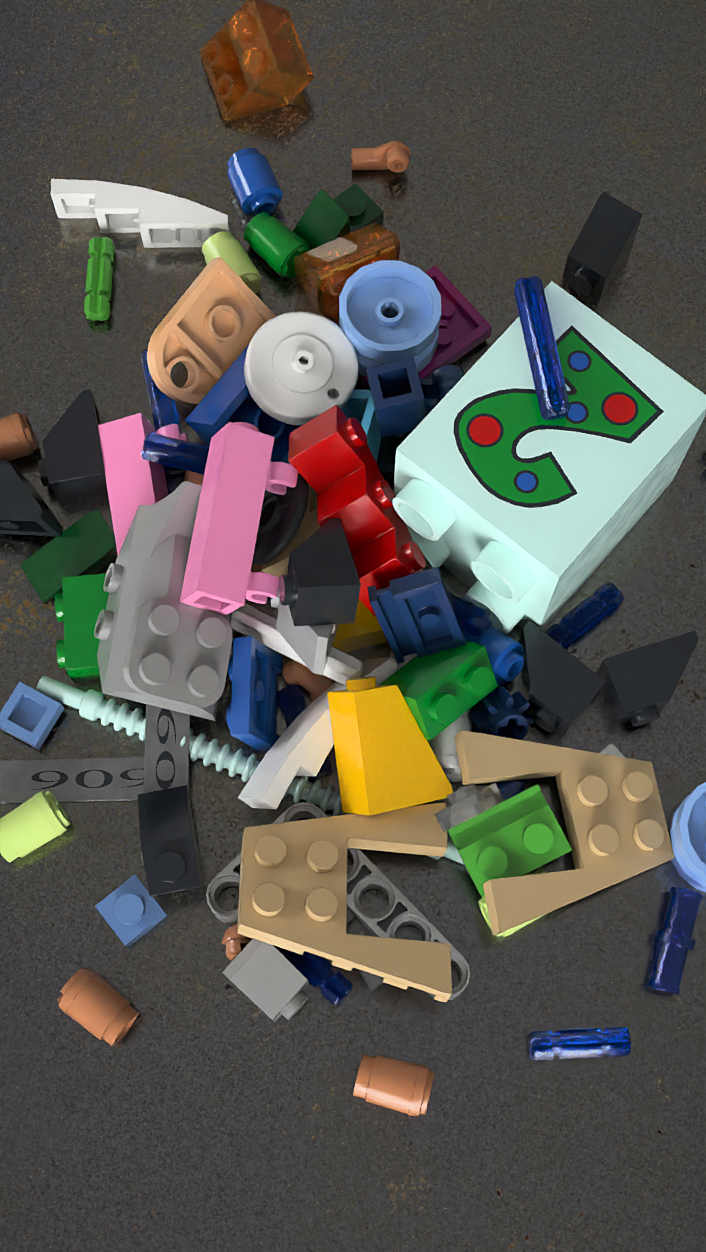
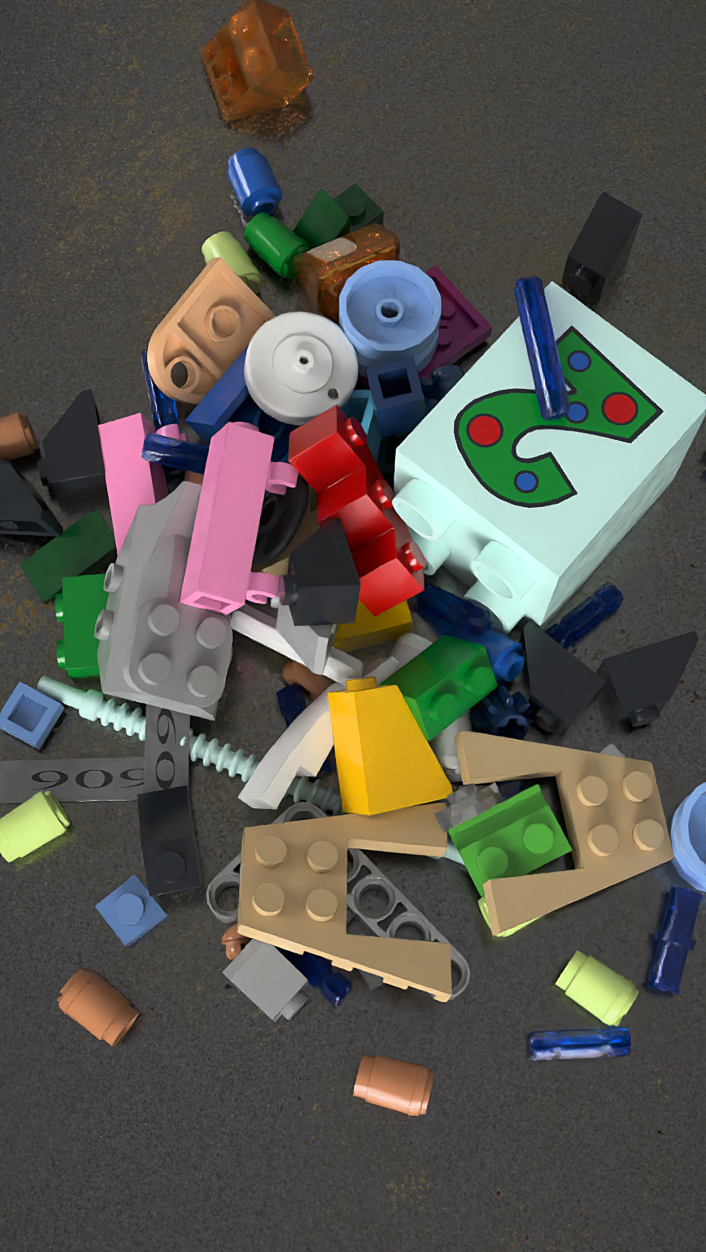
white slope [50,179,230,248] -> none
bright green axle [84,237,114,321] -> none
blue plate [226,636,282,754] -> none
nougat arm [351,140,411,173] -> none
dark blue plate [367,567,466,664] -> none
none -> yellowish green piece [555,950,639,1026]

